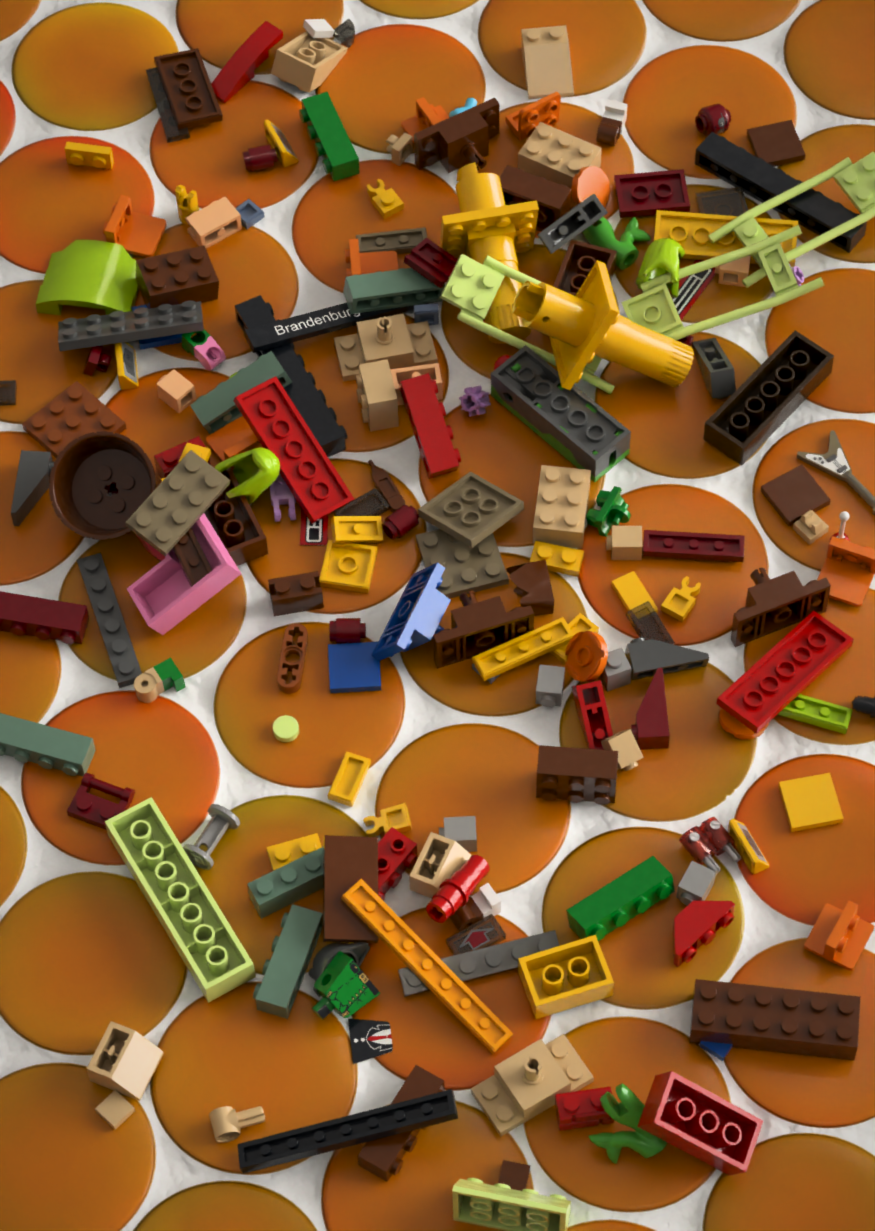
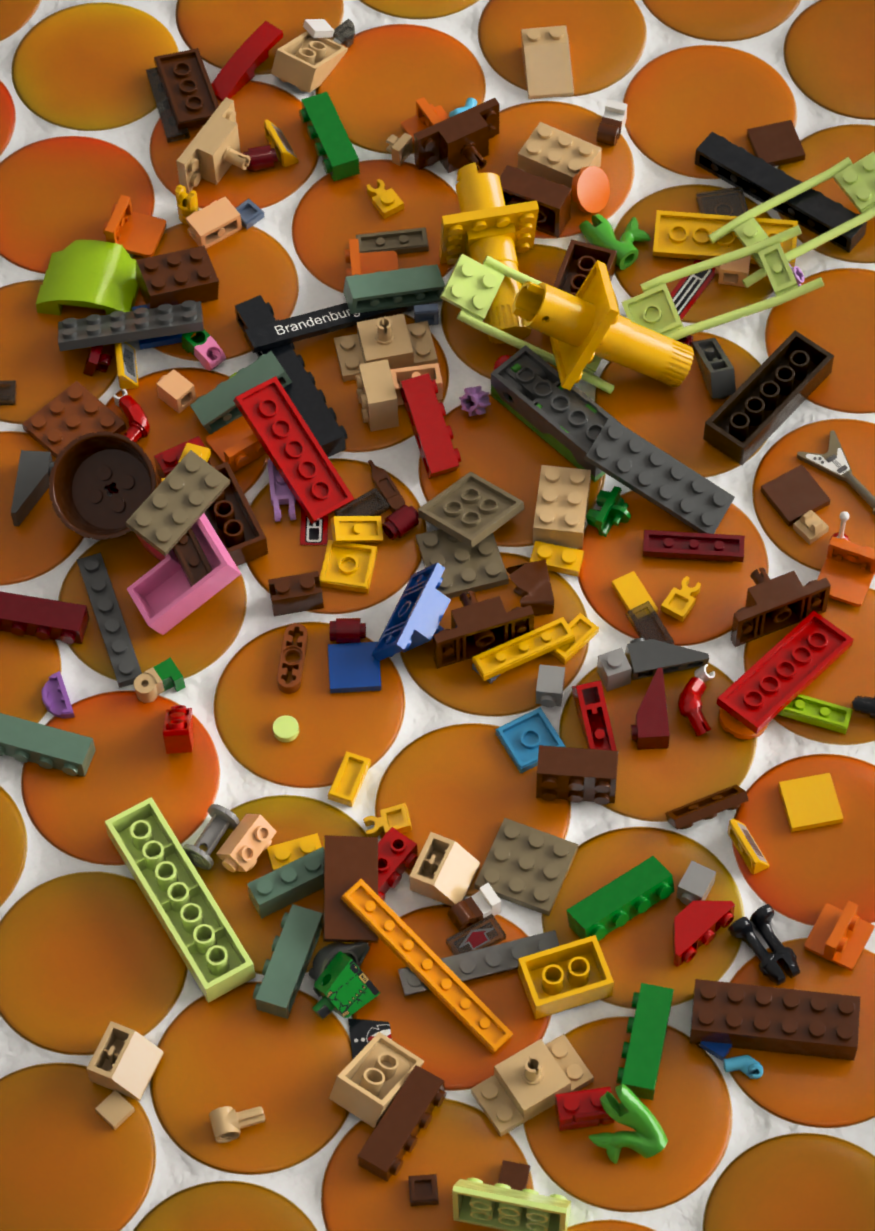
yellow plate [64,142,114,169] -> none
dark red plate [67,772,135,830] -> none
lime hair [215,447,280,505] -> none
black plate [237,1089,458,1174] -> none
dark red plate [404,238,458,288] -> none
red piece [426,855,490,923] -> none
light grey brick [439,816,477,852] -> none
orange bracket [505,92,561,141] -> none
dark grey slope [537,194,608,254] -> none
orange tile [565,631,608,682] -> none
tan brick [601,729,644,772] -> none
tan brick [606,526,642,560] -> none
dark red plate [614,169,690,218] -> none
lime hair [635,238,685,298] -> none
red brick [637,1071,763,1176] -> none
clear red piece [679,817,741,874] -> none
dark red head [695,104,731,137] -> none
none -> medium lavender tile [41,671,75,719]
none -> red arm [113,389,150,443]
none -> red slope [163,705,194,754]
none -> tan brick [177,97,251,194]
none -> light nougat brick [216,814,277,872]
none -> tan slope [329,1032,424,1128]
none -> reddish brown tile [408,1174,439,1206]
none -> dark tan plate [475,818,578,916]
none -> dark azure tile [495,707,566,774]
none -> dark grey plate [583,417,735,534]
none -> green brick [616,983,674,1100]
none -> reddish brown plate [665,785,749,829]
none -> red arm [678,664,715,737]
none -> medium azure arm [723,1055,763,1079]
none -> black piece [728,904,800,986]

